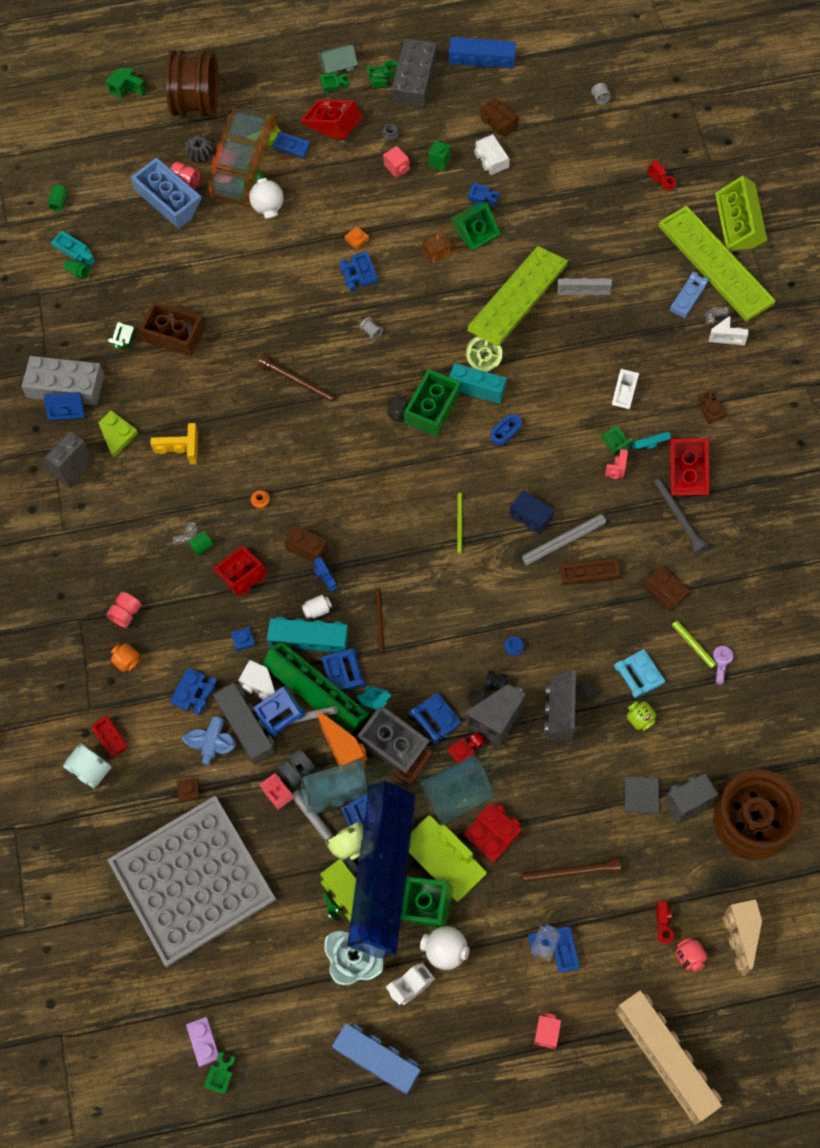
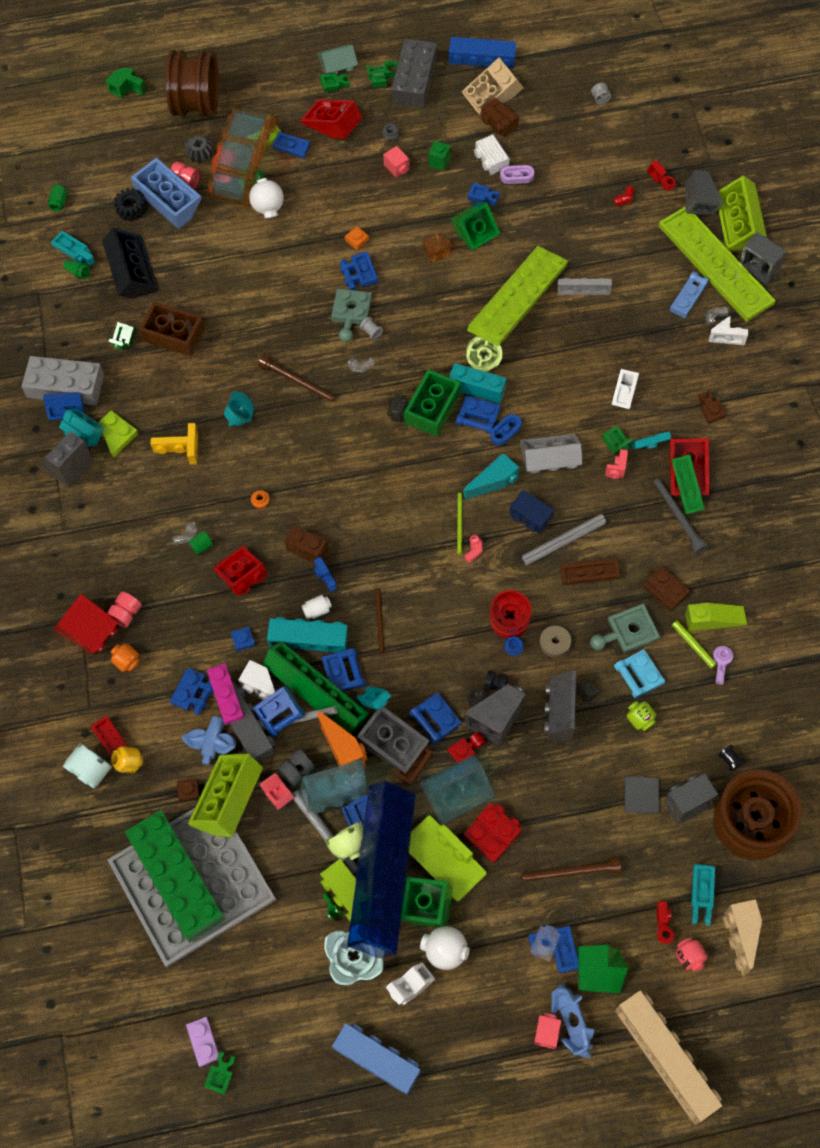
none -> red slope [53,594,119,655]
none -> teal brick [59,408,104,448]
none -> black slope [102,228,158,299]
none -> yellow head [111,746,143,773]
none -> black tyre [114,188,147,221]
none -> green brick [125,810,226,943]
none -> lime slope [188,754,263,837]
none -> dark pink plate [207,663,244,725]
none -> teal piece [224,391,254,427]
none -> sand green plate [331,289,372,342]
none -> clear arm [348,357,376,373]
none -> blue plate [456,396,500,434]
none -> tan slope [462,58,524,115]
none -> teal slope [464,453,519,499]
none -> coral arm [464,535,483,563]
none -> red wheel [489,590,532,639]
none -> lavender plate [500,165,534,184]
none -> light grey slope [520,433,582,473]
none -> dark tan piece [540,626,571,658]
none -> medium blue piece [551,983,594,1058]
none -> green slope [578,945,628,994]
none -> sand green plate [590,604,660,653]
none -> red arm [614,186,634,206]
none -> green plate [671,455,704,514]
none -> lime slope [685,603,747,632]
none -> dark grey slope [686,170,723,215]
none -> teal hinge [691,864,715,926]
none -> black bush [718,744,745,772]
none -> dark grey brick [740,232,786,285]

